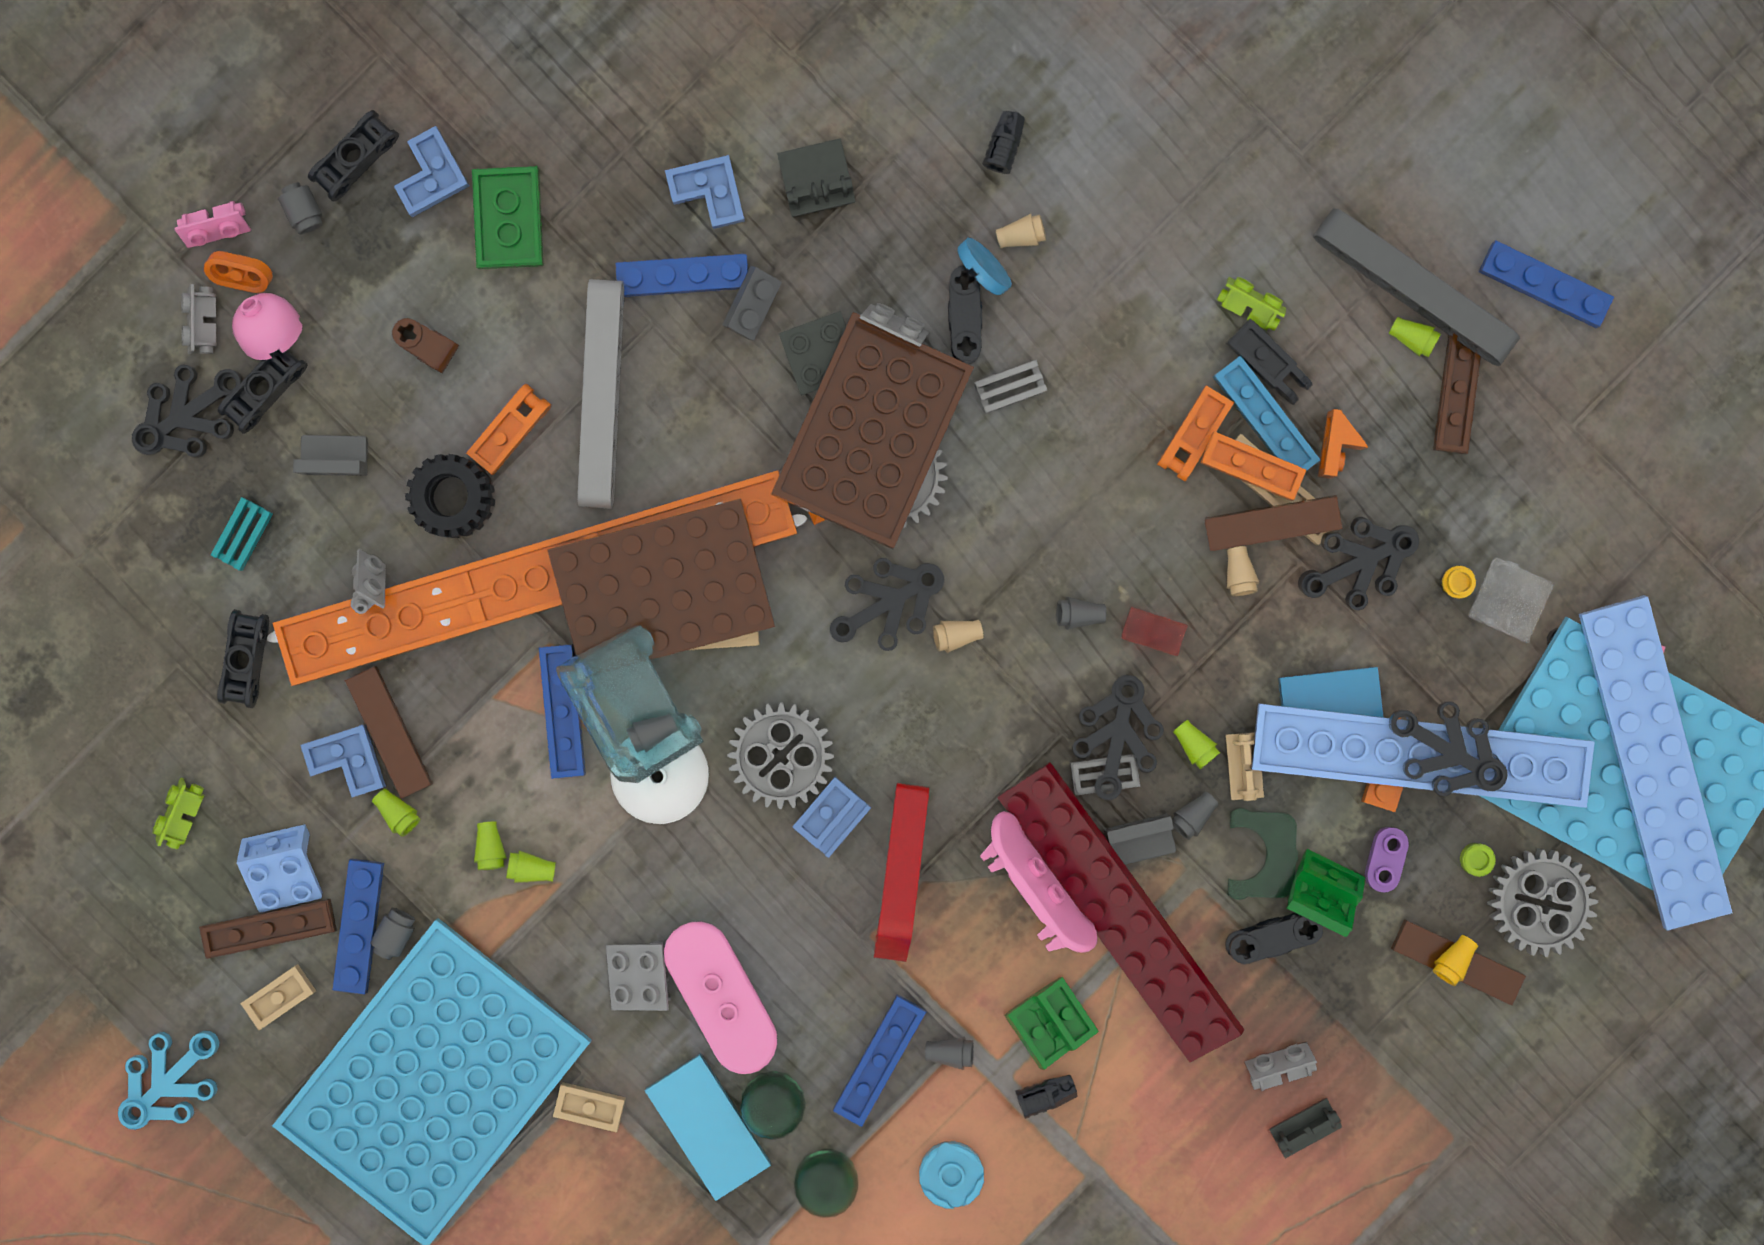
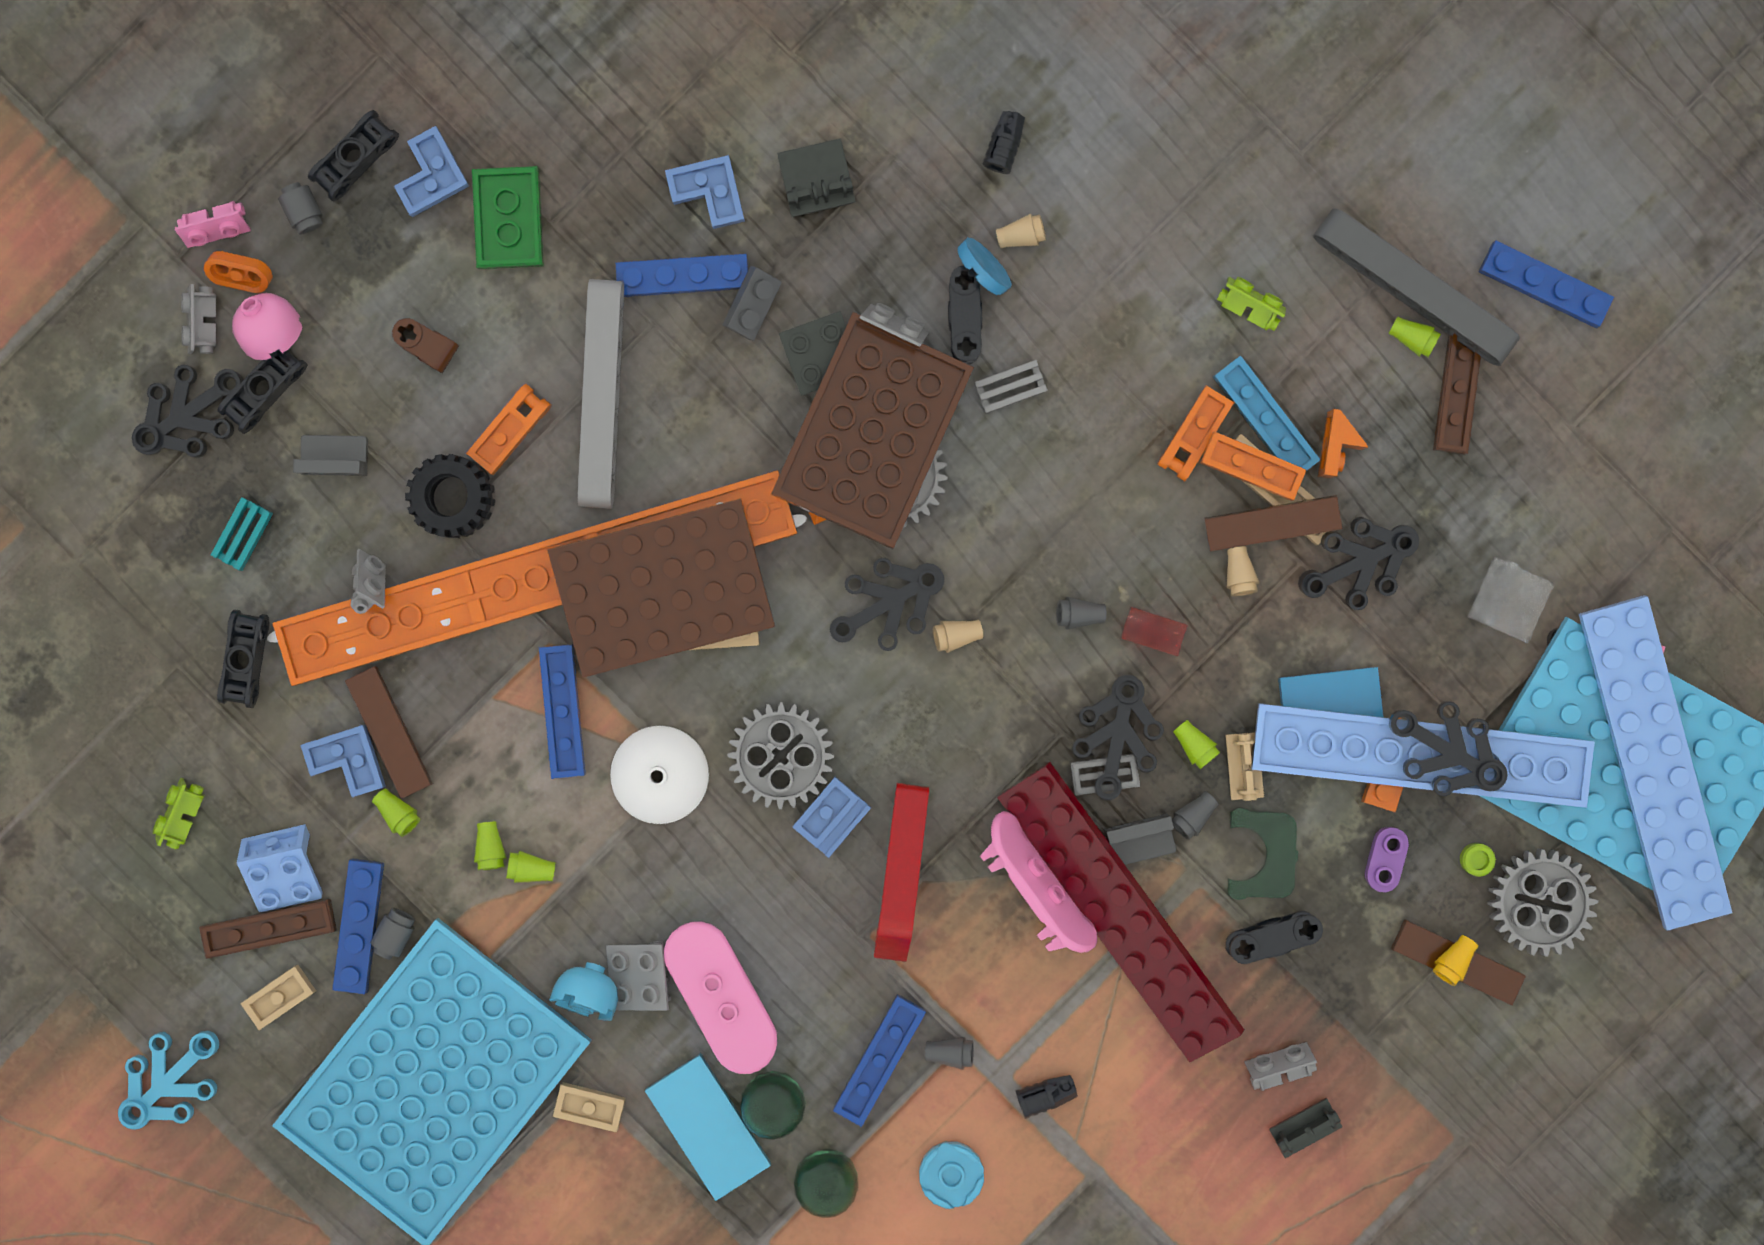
clear light blue windscreen [556,625,704,783] -> none
dark grey cone [626,713,678,753] -> none
green slope [1004,977,1099,1070] -> none
black hinge [1226,319,1313,405] -> none
green slope [1287,849,1366,937] -> none
yellow plate [1442,566,1476,599] -> none
none -> medium azure cylinder [549,962,618,1021]

